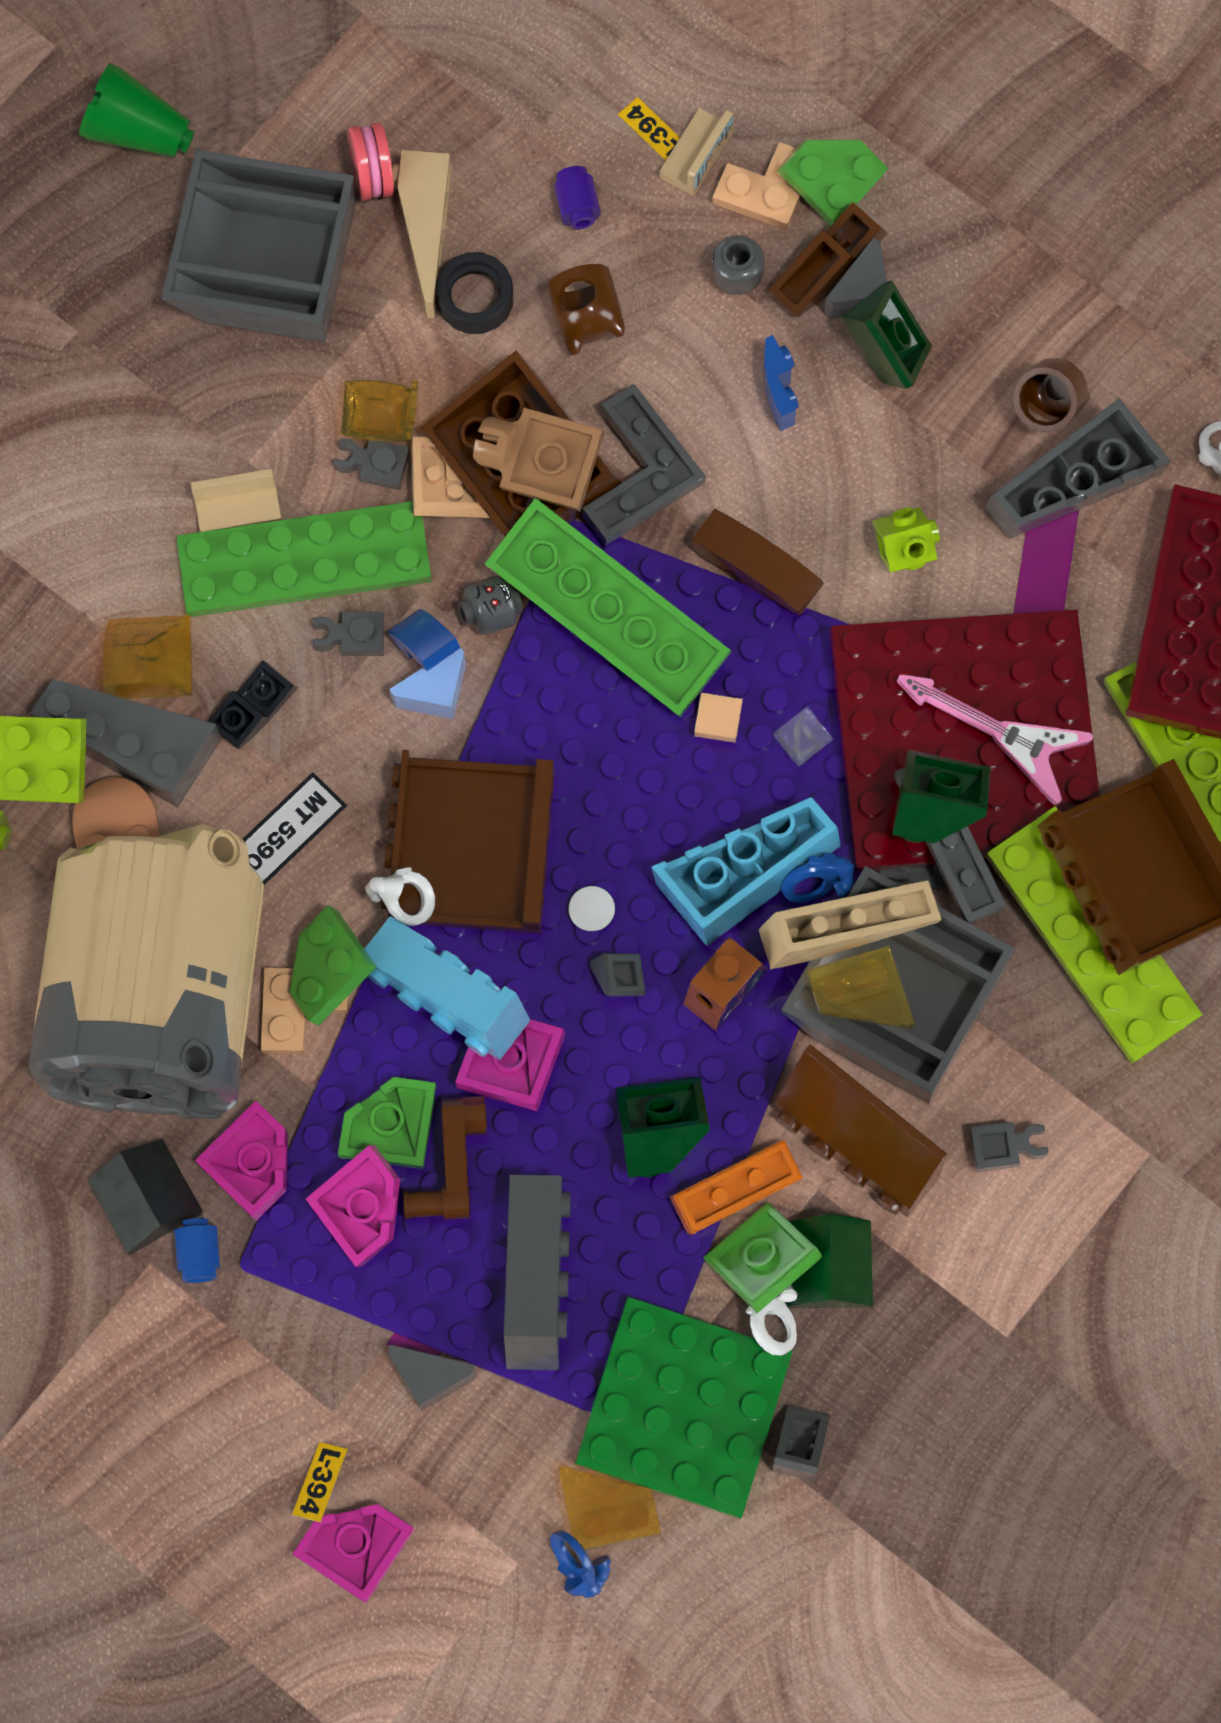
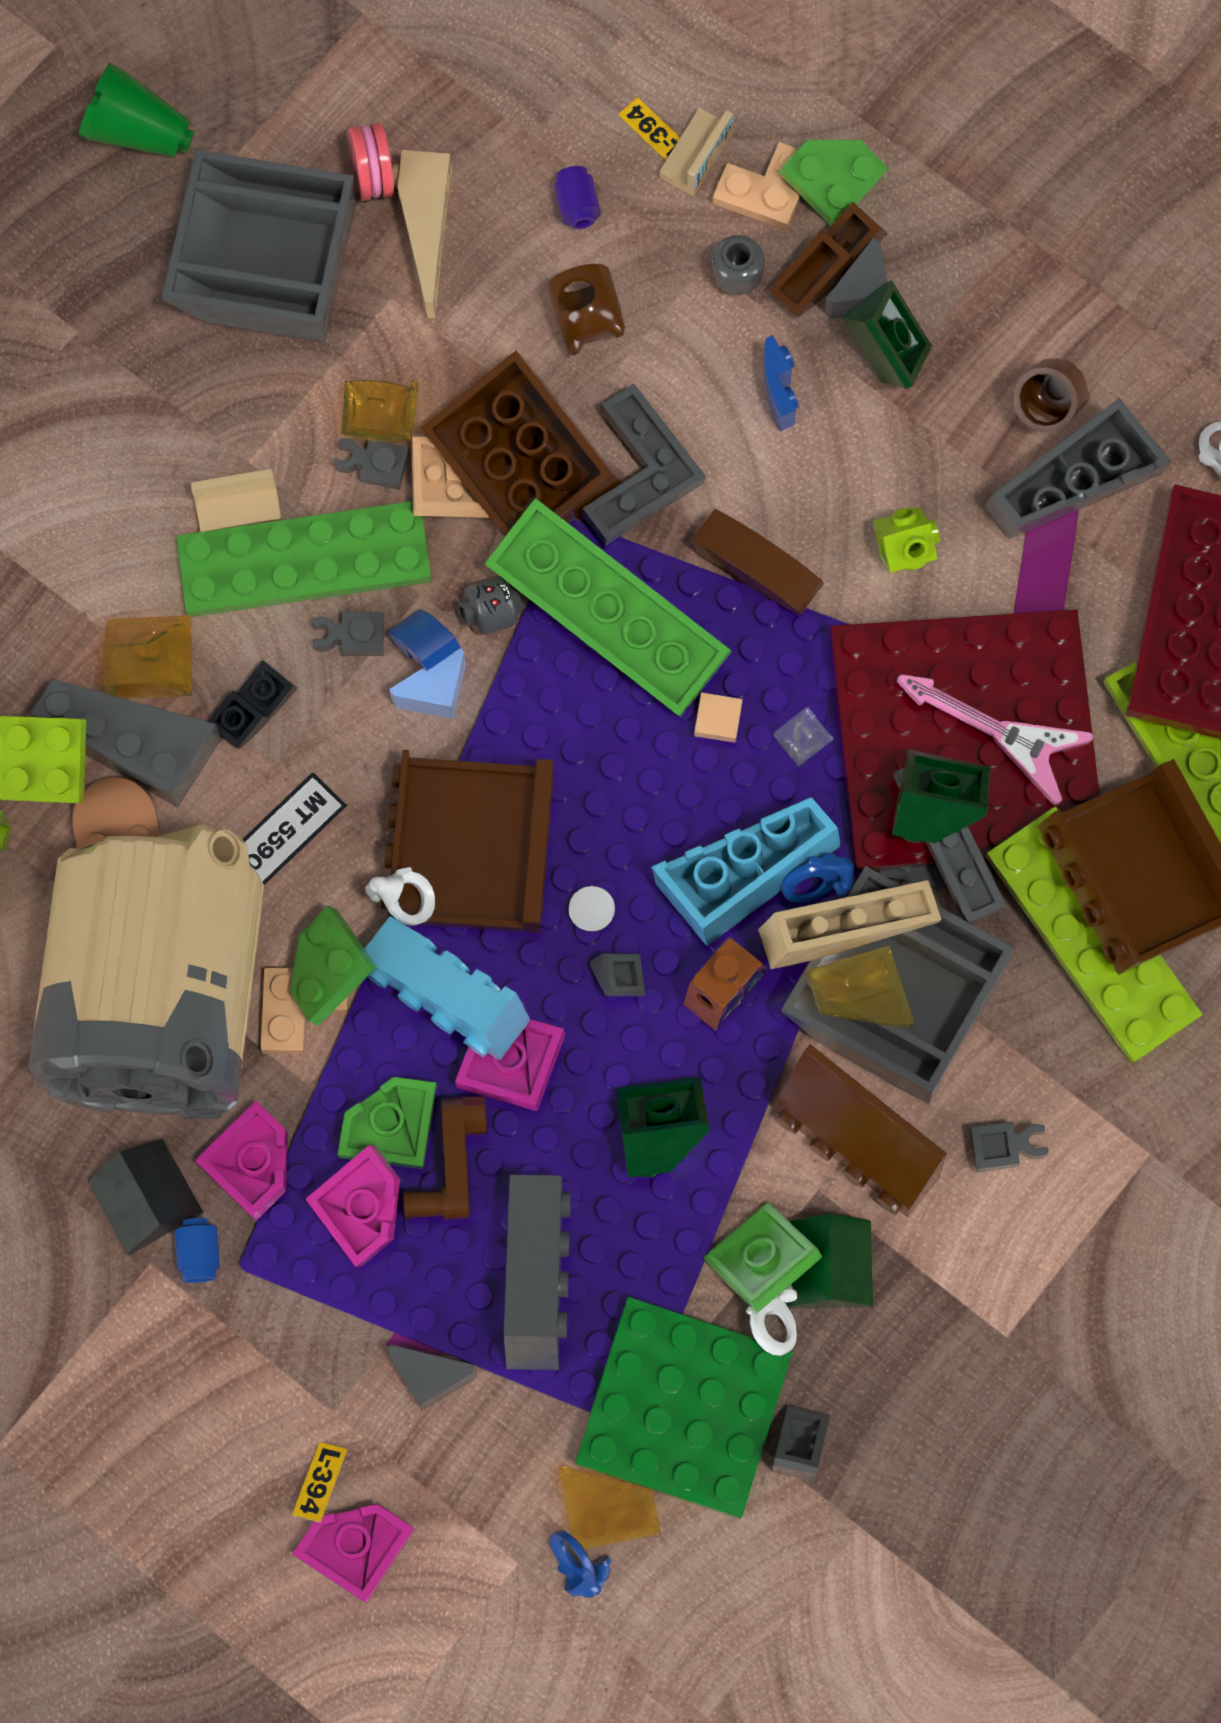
black tyre [437,252,513,334] -> none
medium nougat plate [473,408,604,512] -> none
orange tile [670,1140,803,1235] -> none

